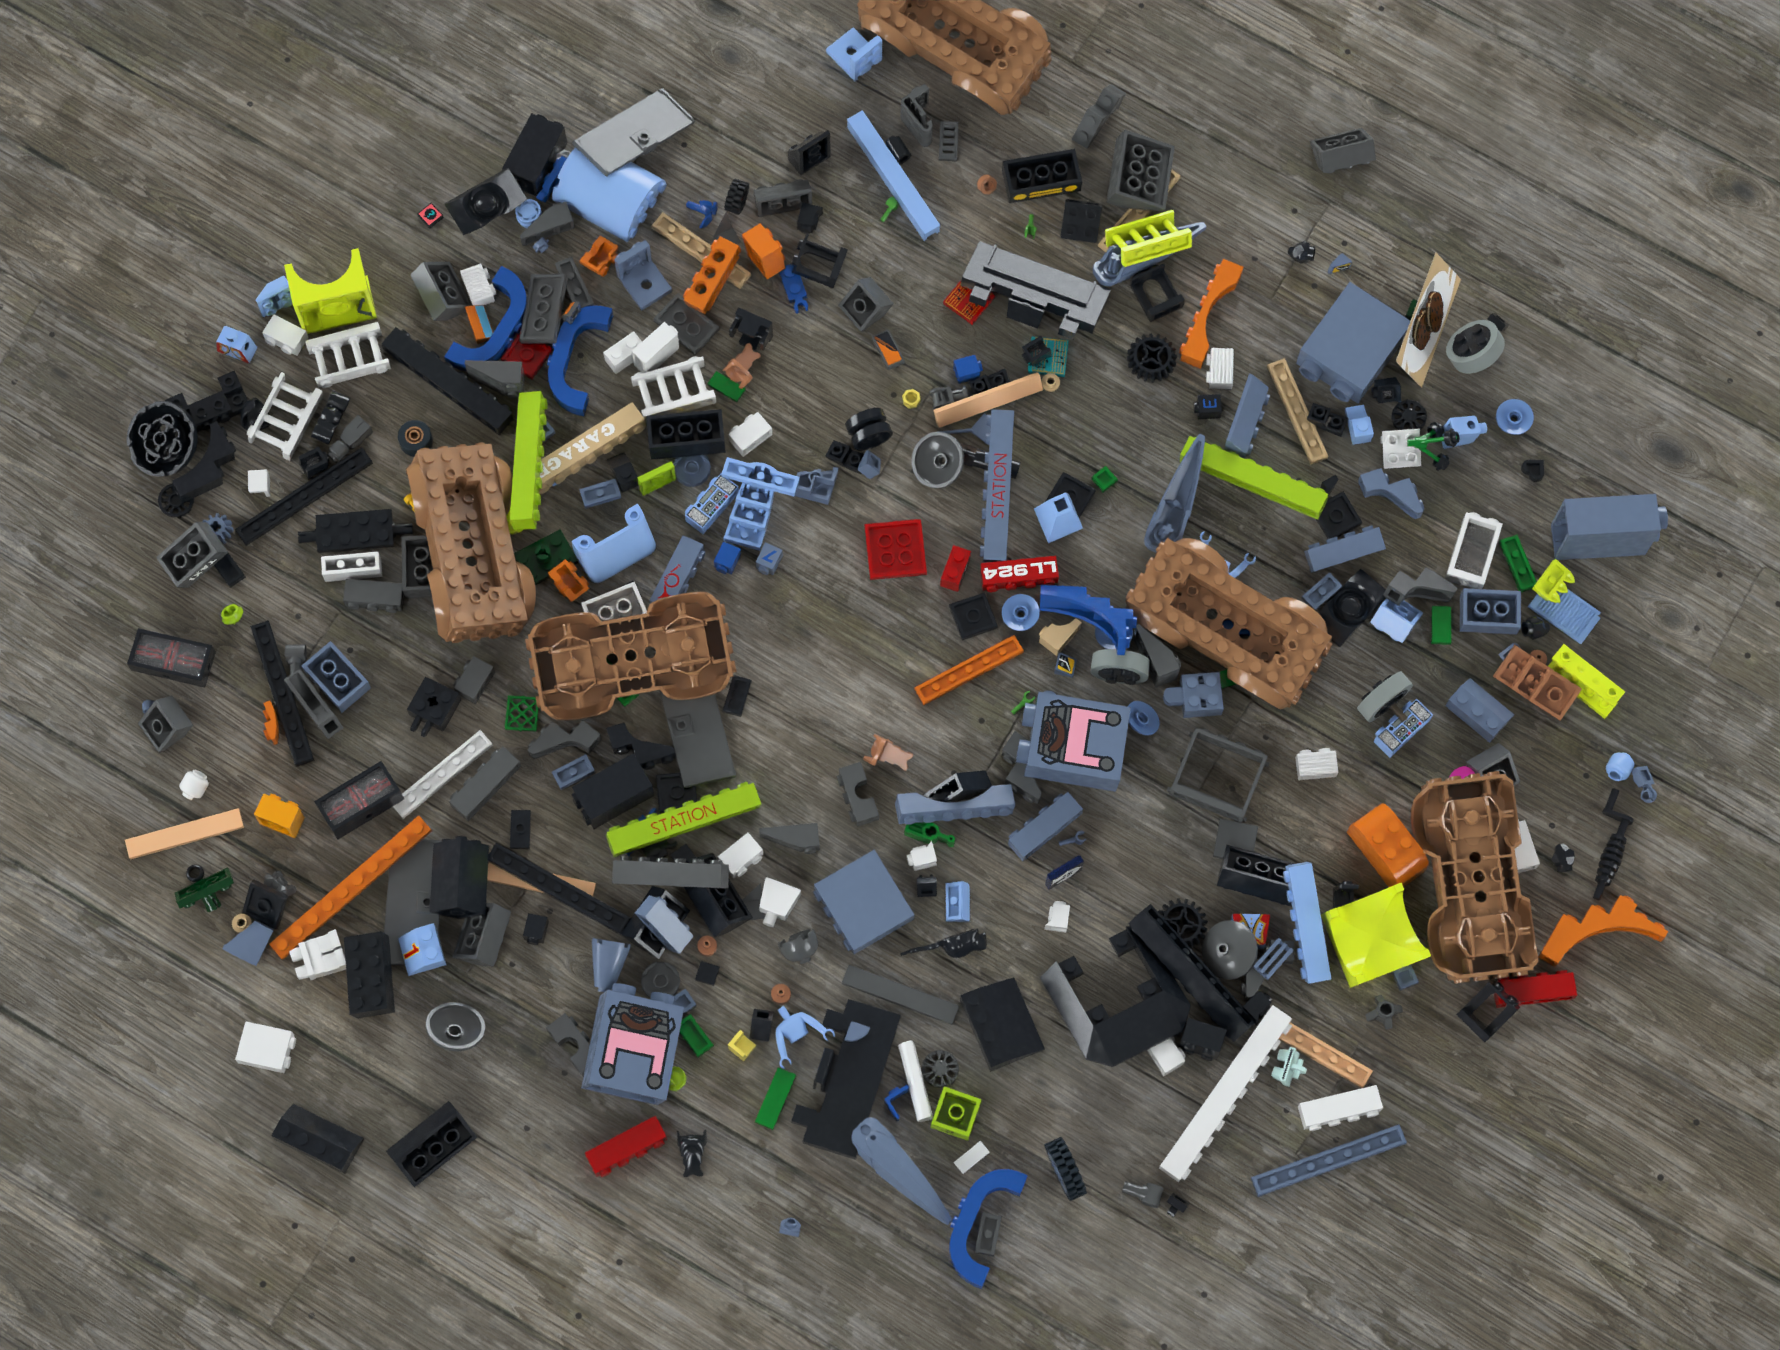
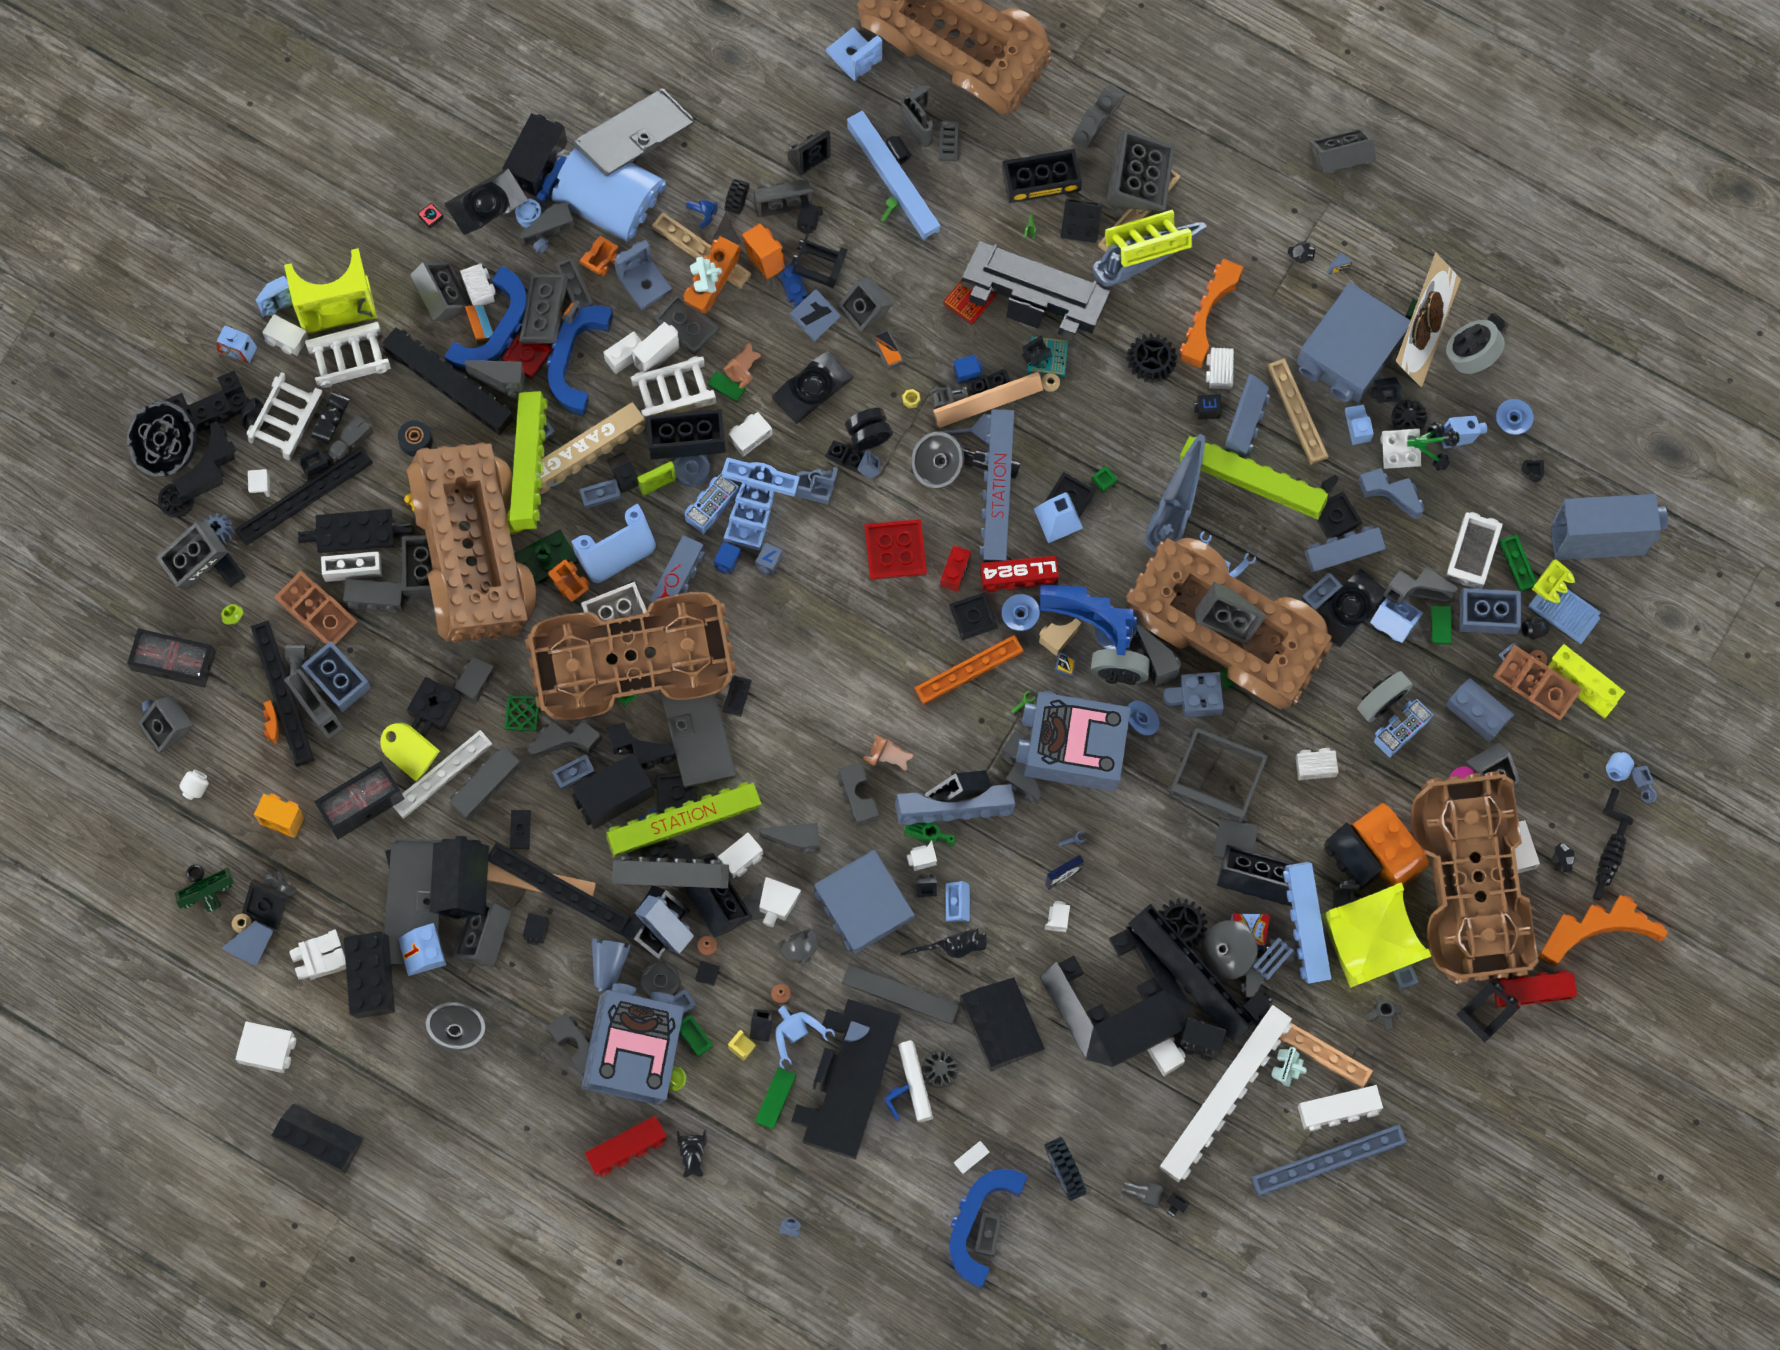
light nougat tile [125,808,244,860] -> none
orange plate [269,815,432,960] -> none
black slope [386,1101,477,1188] -> none
black panel [729,307,773,351] -> none
sand blue piece [851,1117,953,1225] -> none
lime brick [931,1087,982,1141] -> none
nougat tile [977,175,997,195] -> none
sand blue brick [1008,792,1083,862] -> none
black panel [1130,263,1185,323] -> none
black slope [1307,403,1348,437] -> none
none -> nougat slope [274,570,358,645]
none -> neon yellow tile [380,723,440,782]
none -> light aqua hips [690,257,722,293]
none -> black slope [772,351,853,424]
none -> sand blue tile [788,289,841,341]
none -> dark grey slope [1195,582,1266,645]
none -> black slope [1324,822,1383,891]

